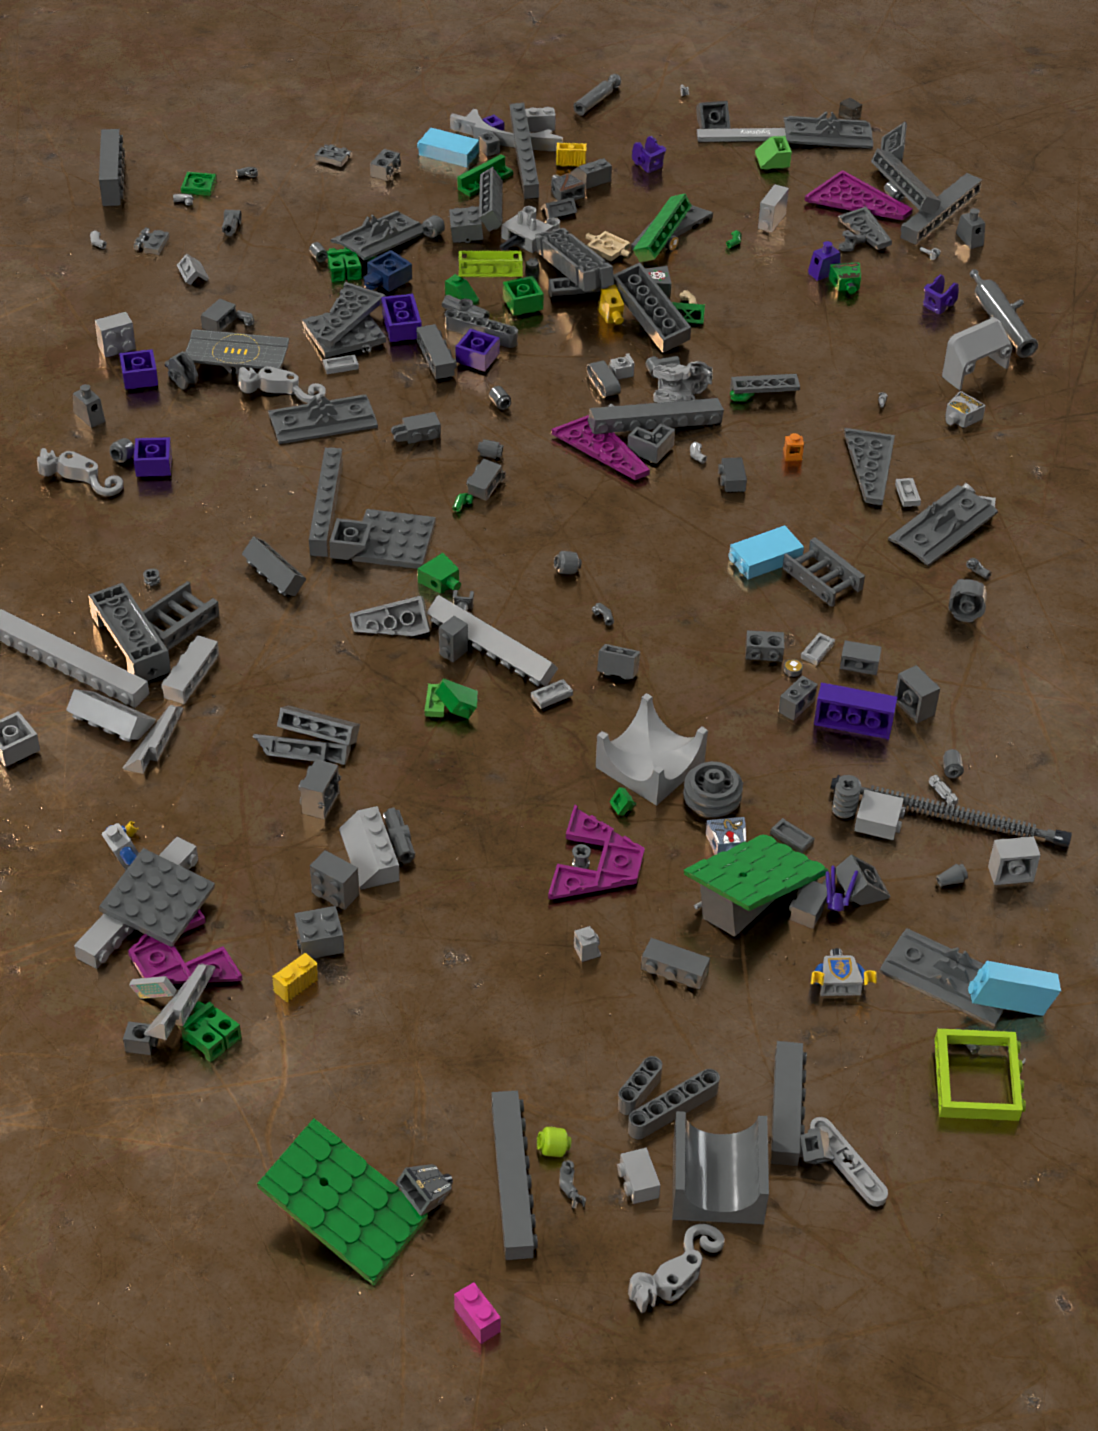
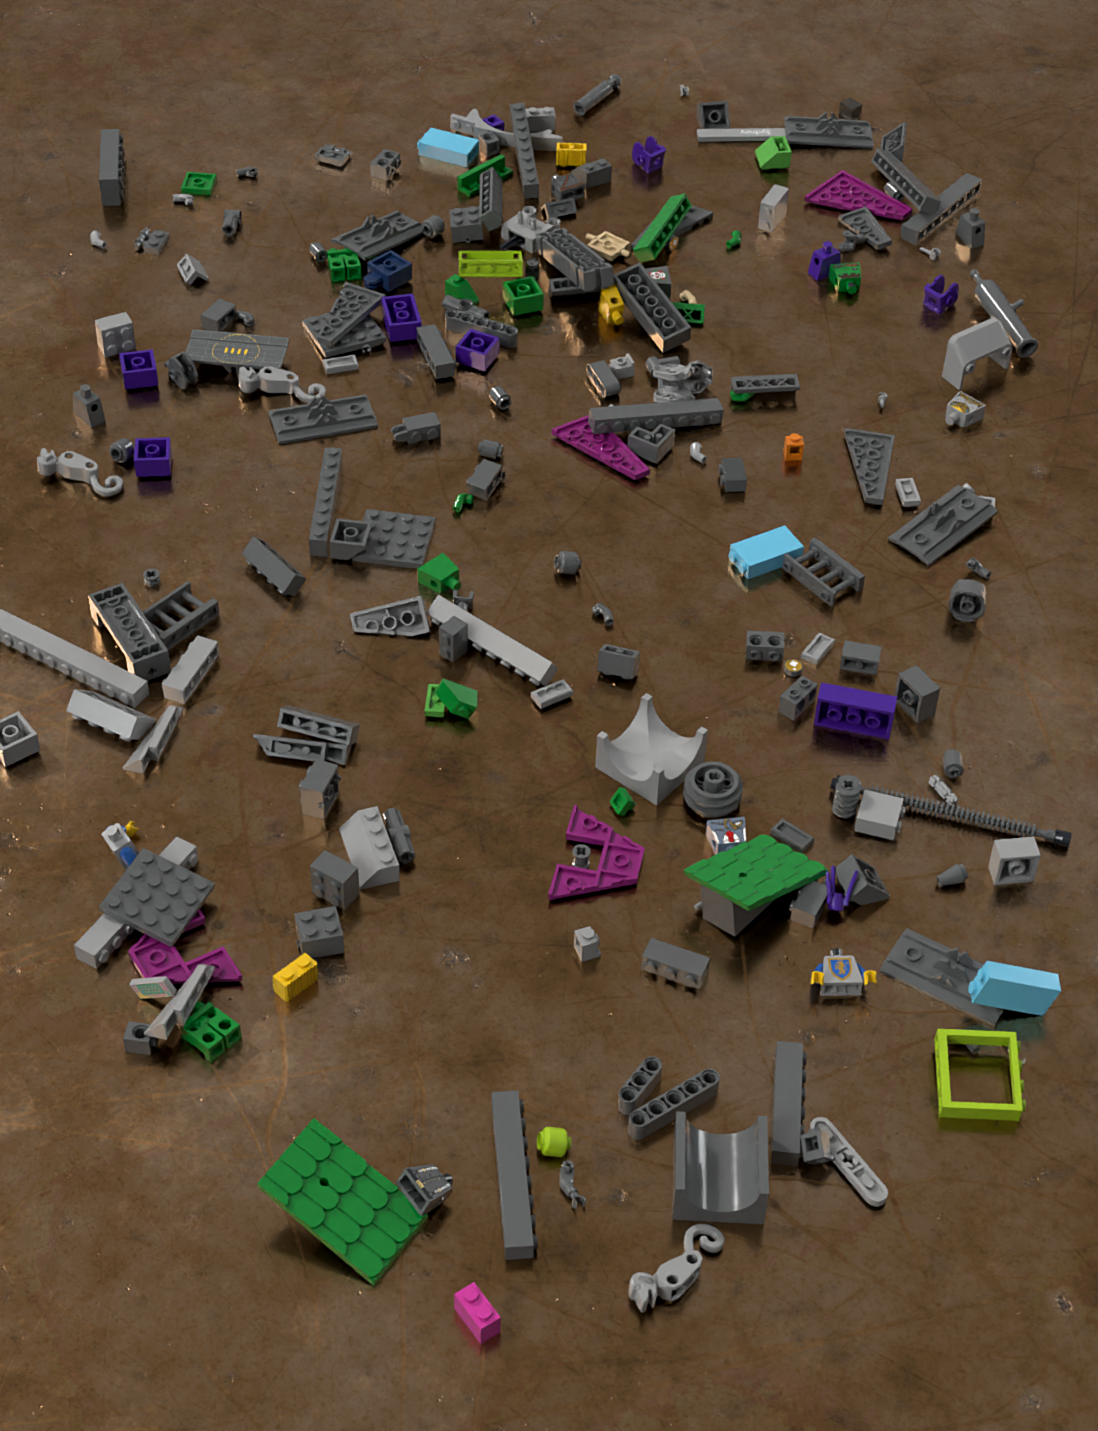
light grey brick [617,1148,661,1204] -> none

